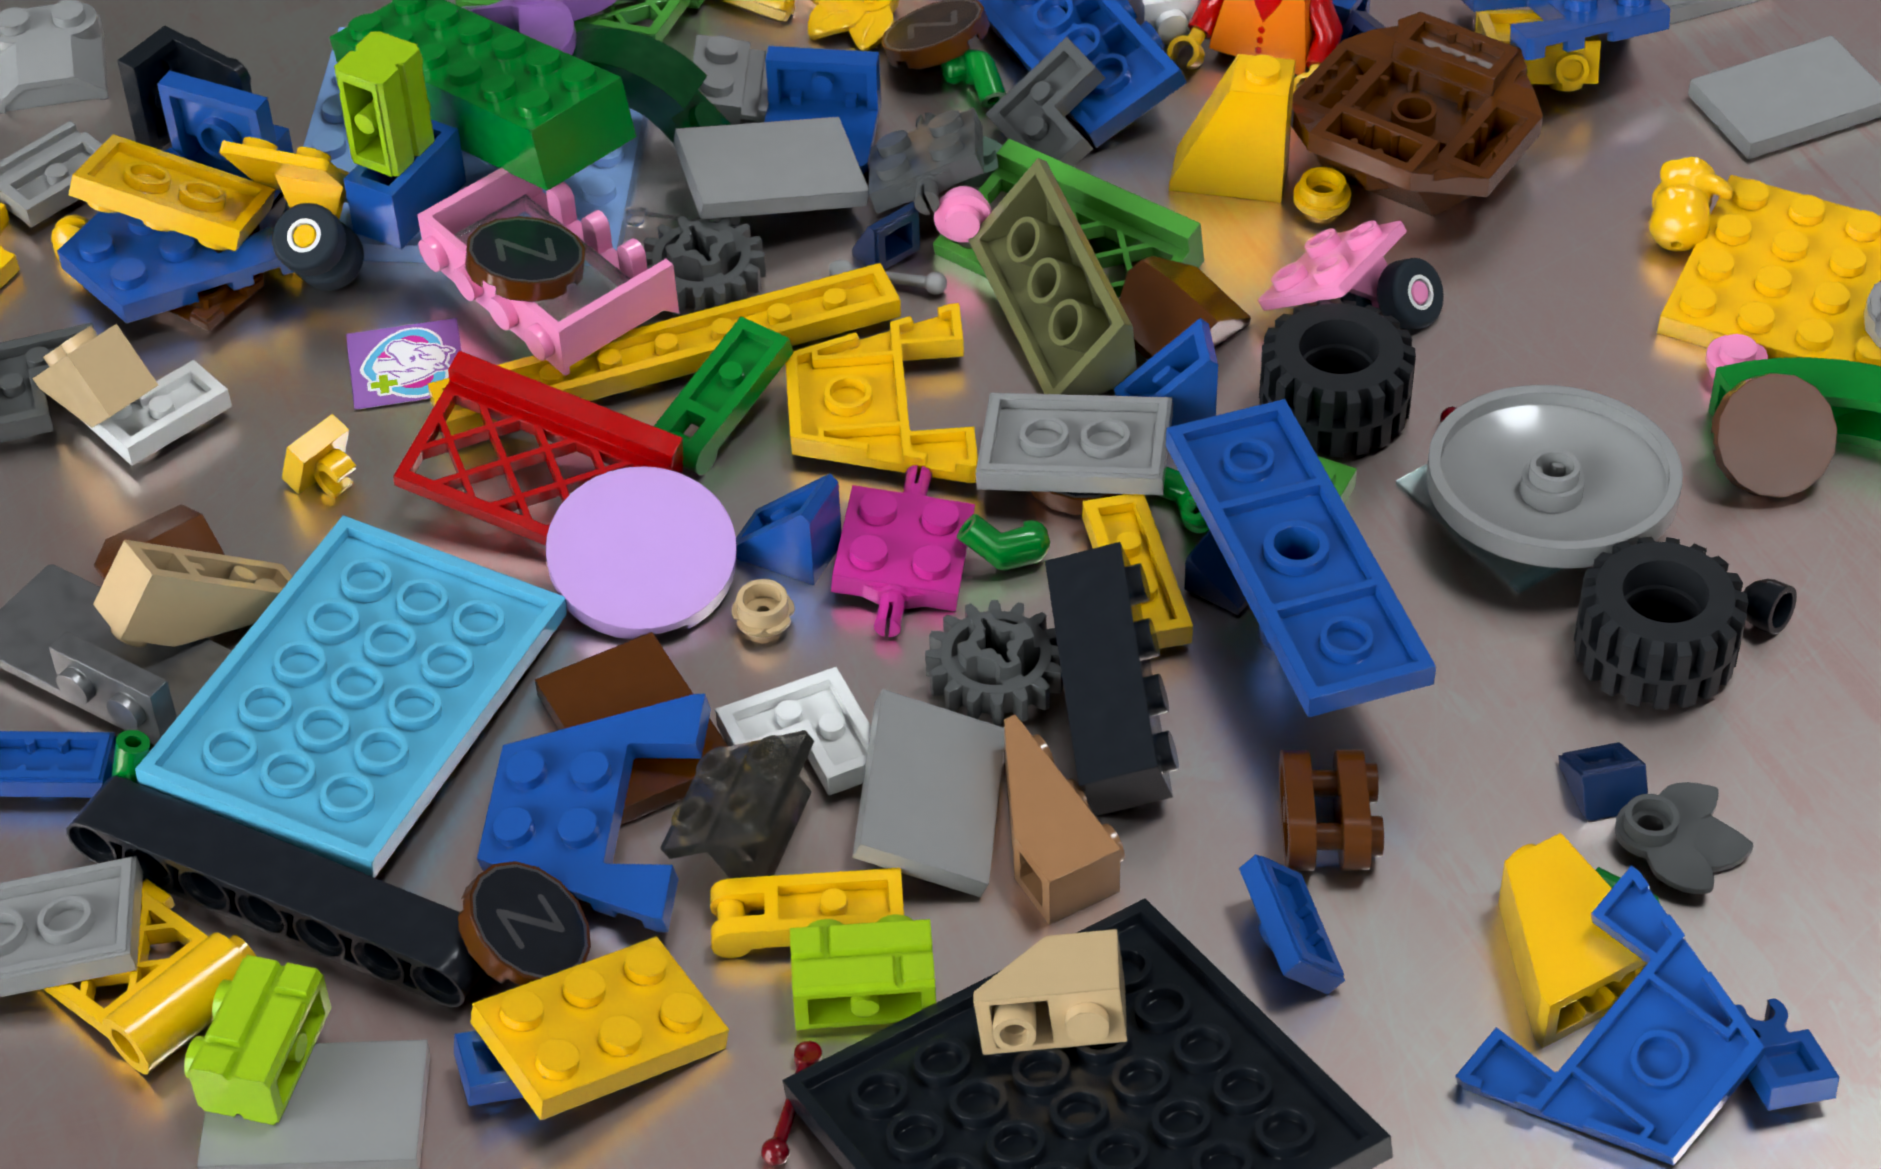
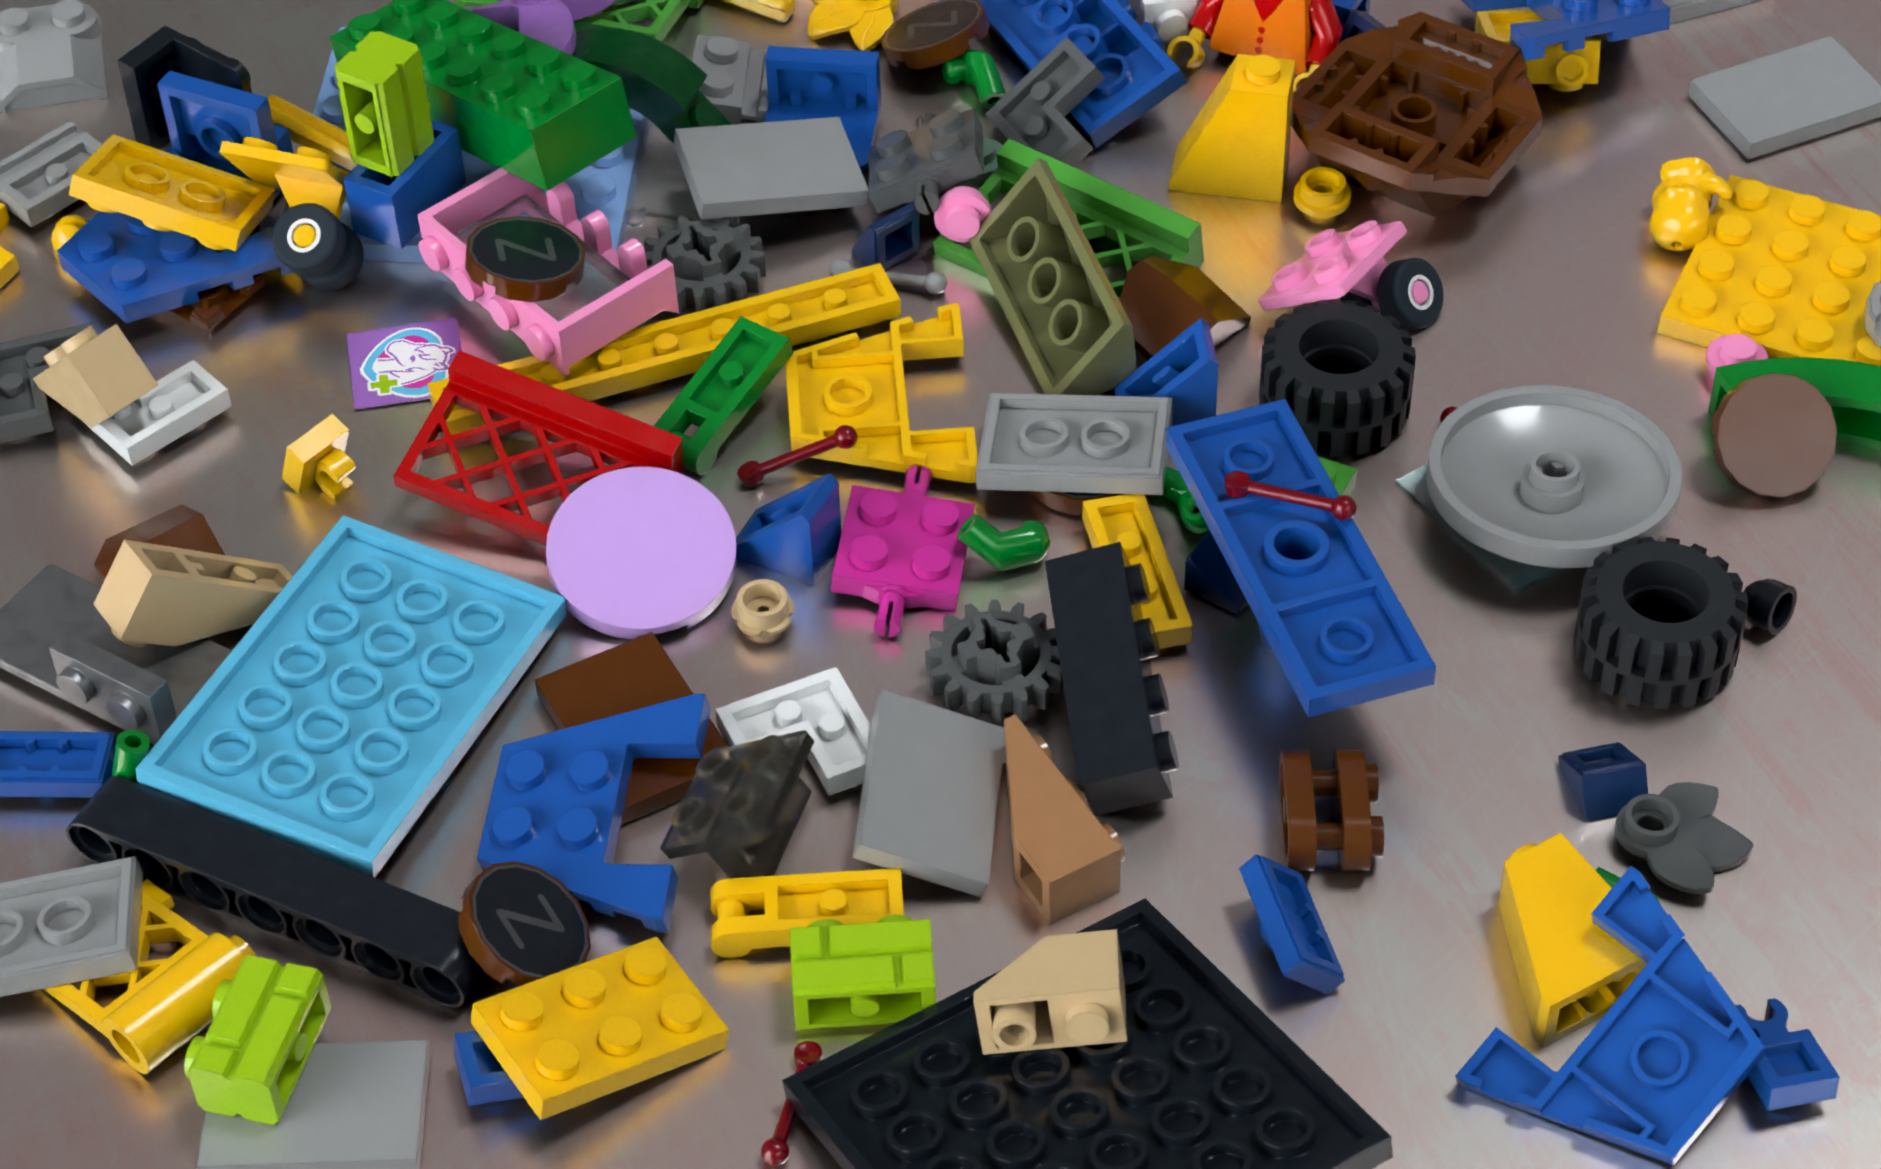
none -> yellow axle [268,95,358,171]
none -> dark red hinge [737,425,858,487]
none -> dark red hinge [1225,471,1357,521]

